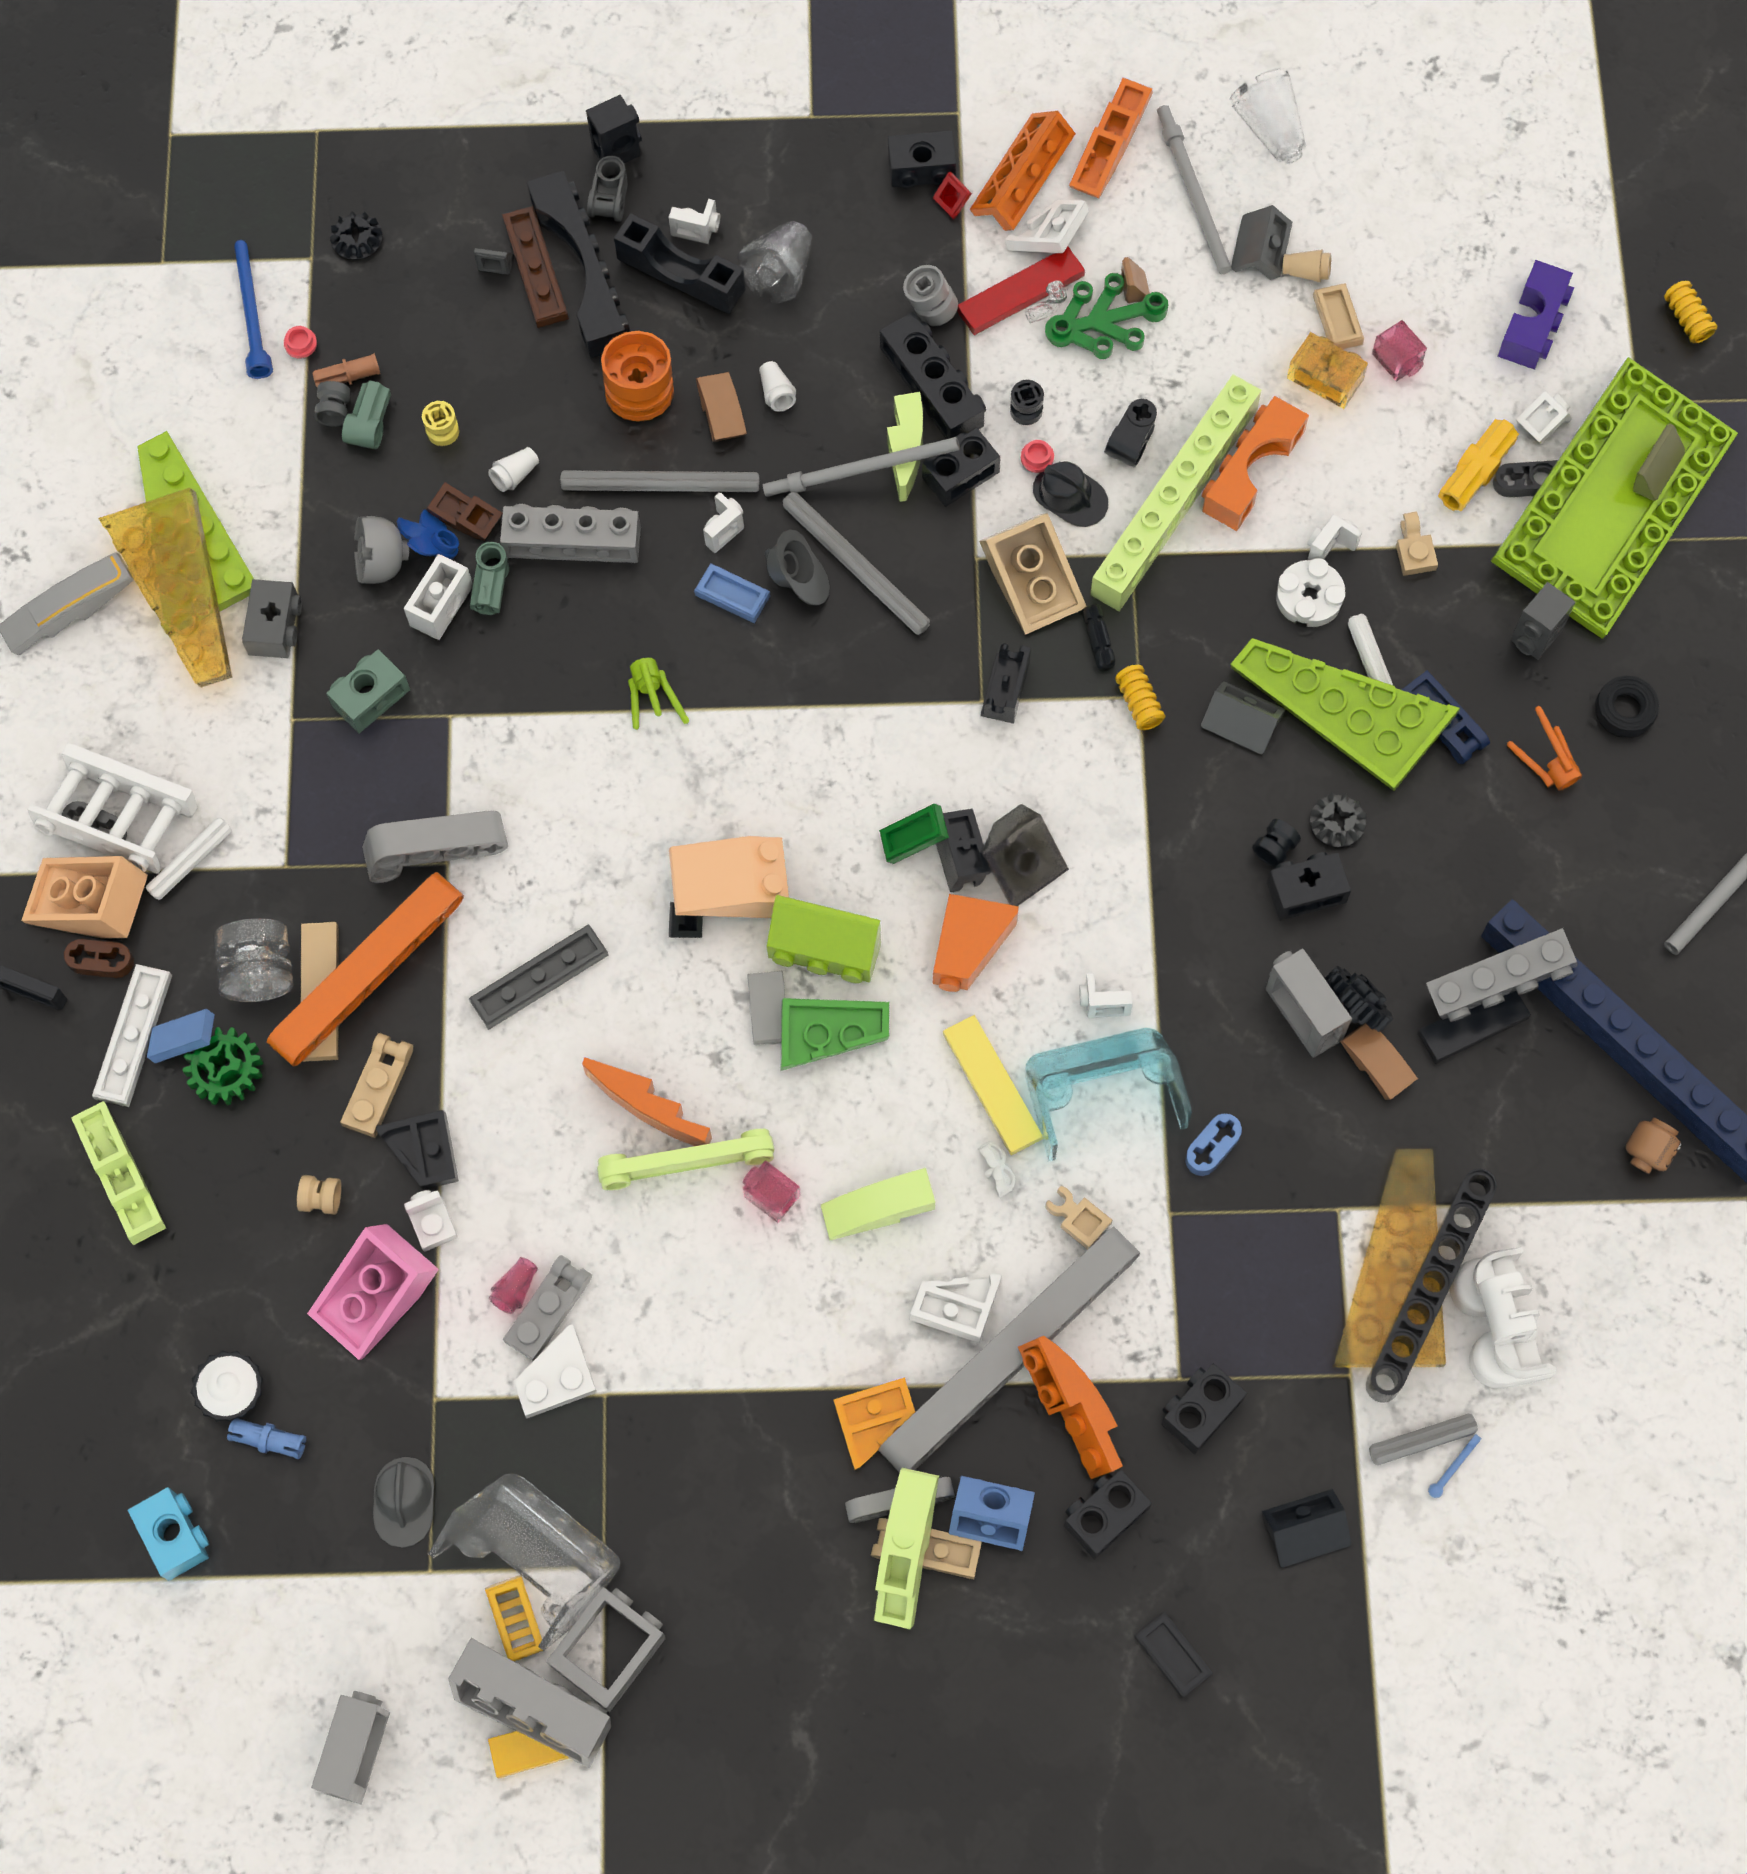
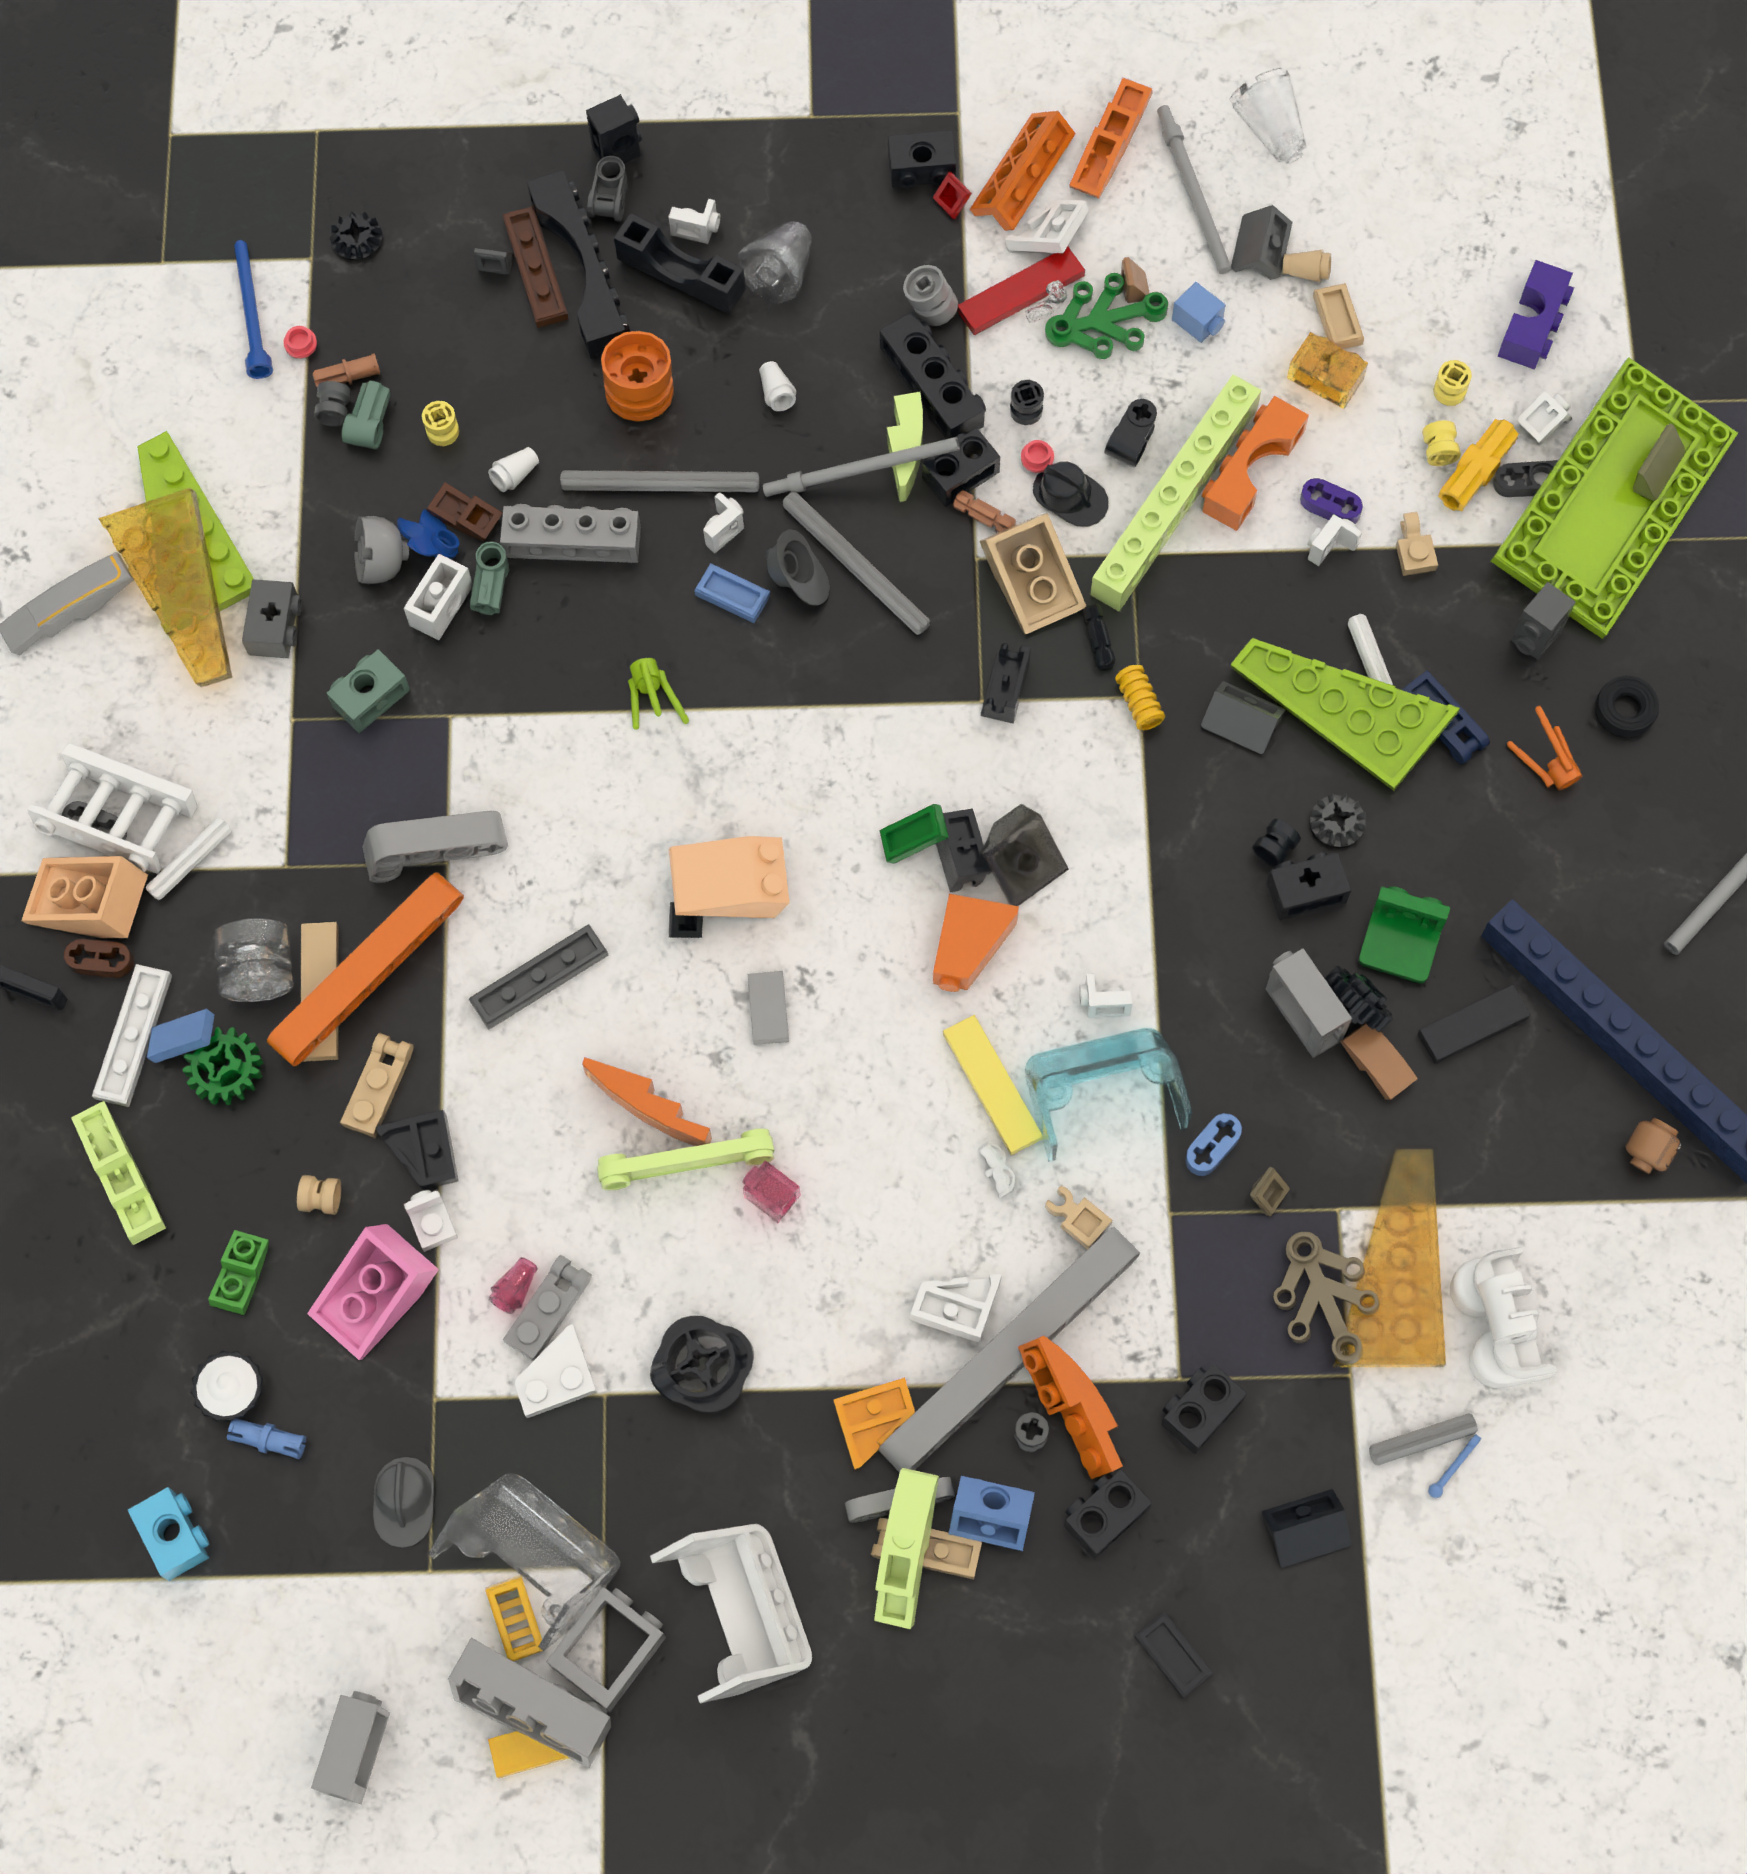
medium nougat slope [696,372,747,442] -> none
lime slope [767,895,881,983] -> none
bright green wing [780,998,889,1071] -> none
yellowish green slope [821,1168,935,1240] -> none
white plate [1276,558,1345,627] -> none
black beam [1365,1168,1497,1403] -> none
clear pink brick [1372,320,1427,382] -> none
light grey brick [1426,928,1578,1022] -> none
yellow piece [1664,281,1718,343] -> none
none -> bright green slope [208,1230,269,1315]
none -> black piece [650,1316,754,1413]
none -> white windscreen [650,1524,812,1703]
none -> nougat axle [953,491,1016,533]
none -> dark grey bush [1014,1412,1049,1453]
none -> medium blue brick [1172,282,1226,343]
none -> dark tan slope [1250,1167,1290,1217]
none -> dark tan plant [1273,1232,1380,1365]
none -> dark purple beam [1300,478,1363,524]
none -> green bracket [1358,886,1450,983]
none -> light yellow wheel [1422,420,1461,466]
none -> light yellow wheel [1433,360,1472,406]

